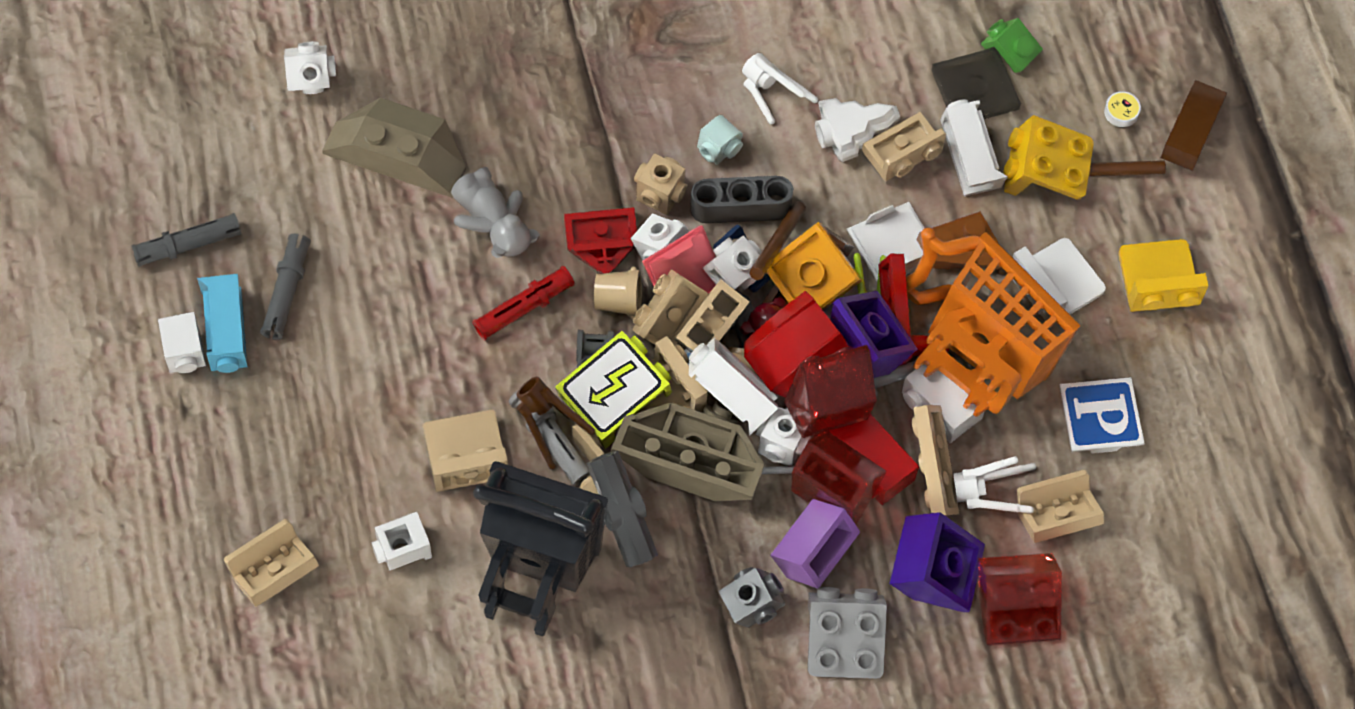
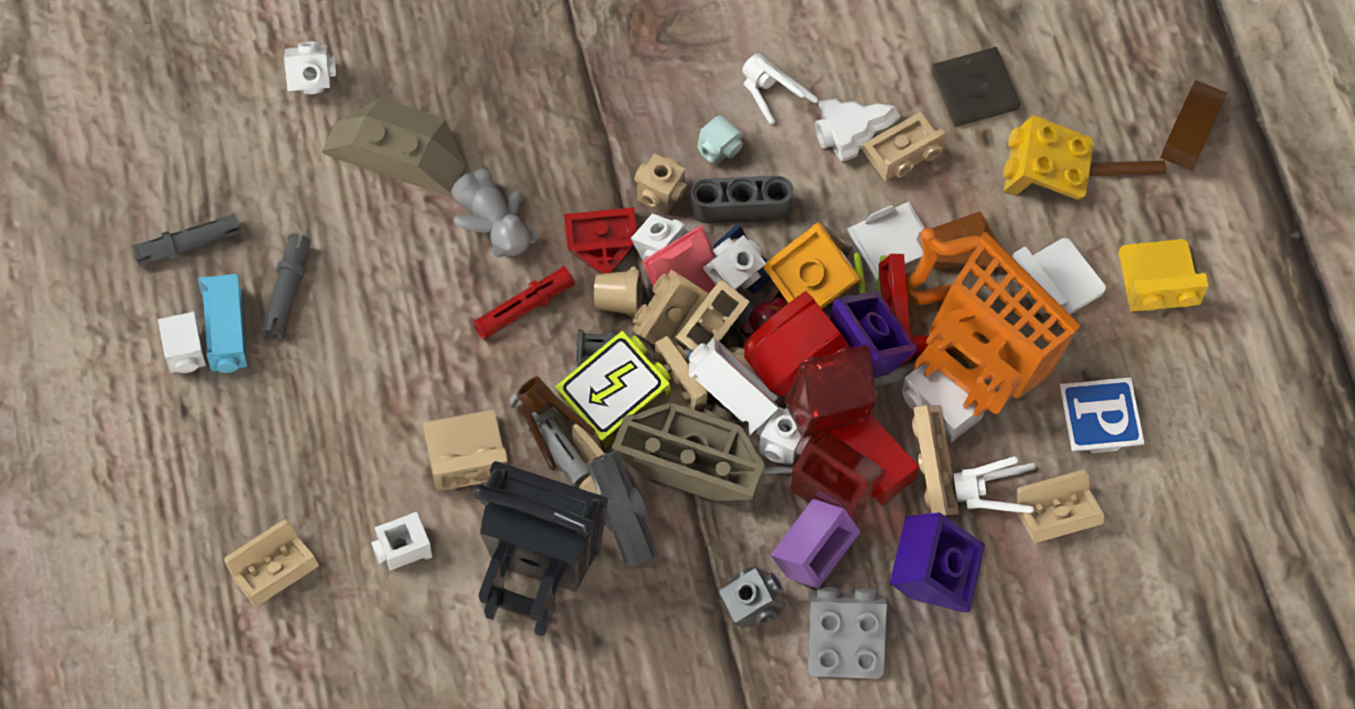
reddish brown bar [749,201,806,280] -> none
white window [940,99,1008,197] -> none
clear red slope [978,553,1062,645] -> none
bright green bracket [981,18,1043,73] -> none
tile [1104,91,1141,127] -> none

